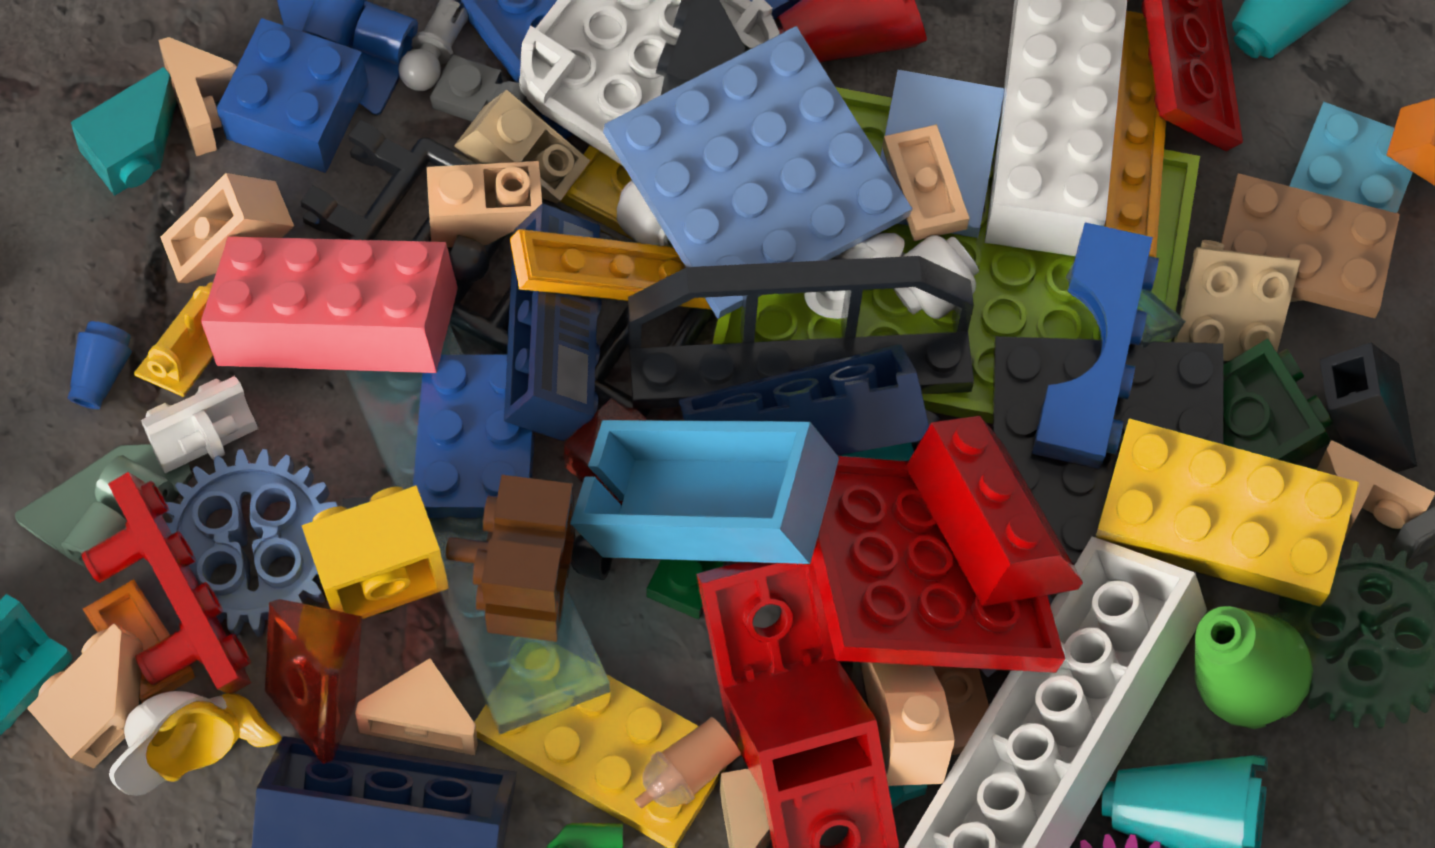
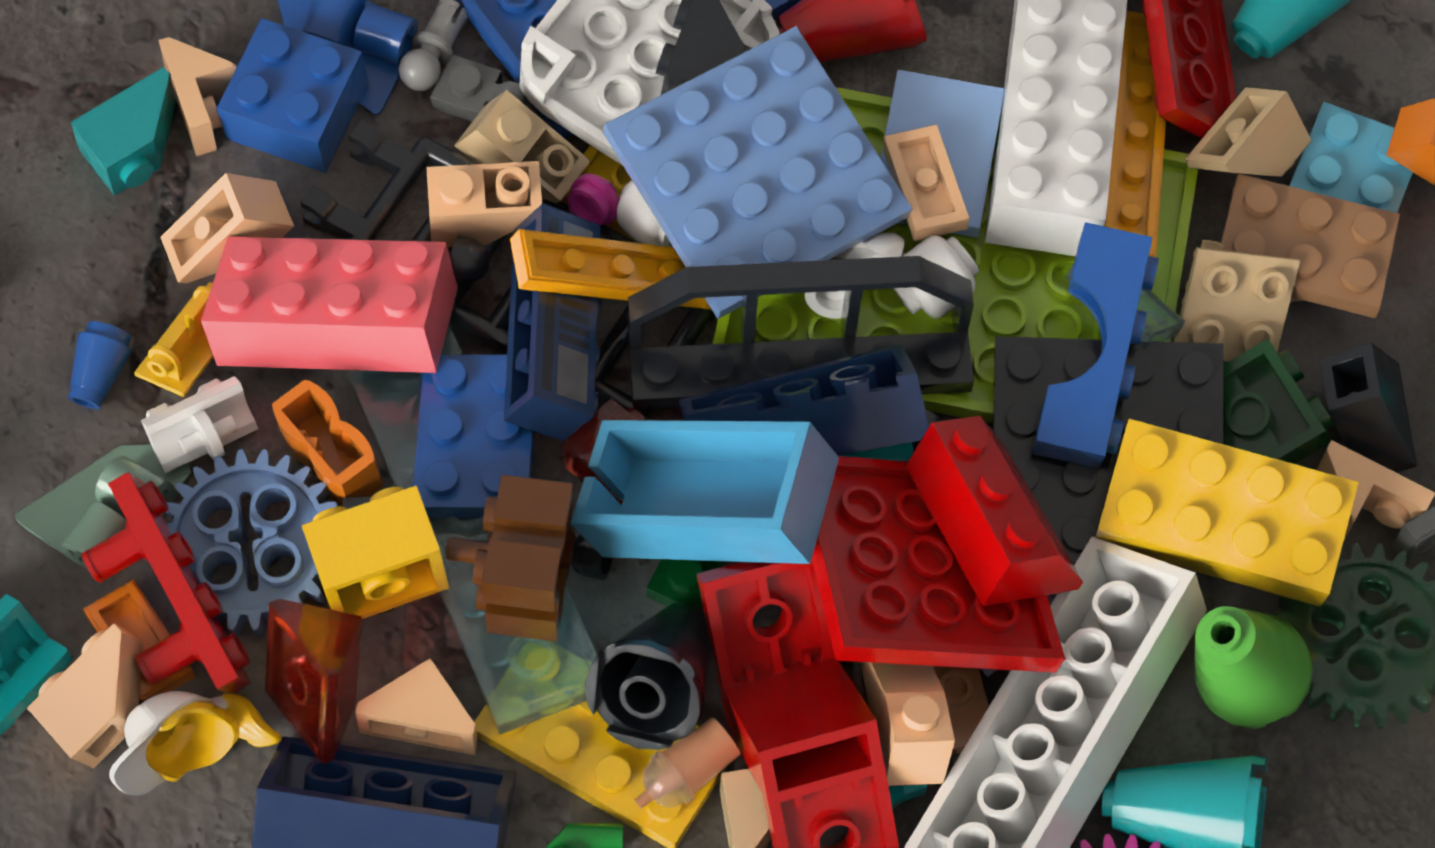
none -> orange brick [272,380,383,507]
none -> dark pink plate [567,174,620,226]
none -> black cone [585,603,711,750]
none -> tan slope [1185,87,1312,177]

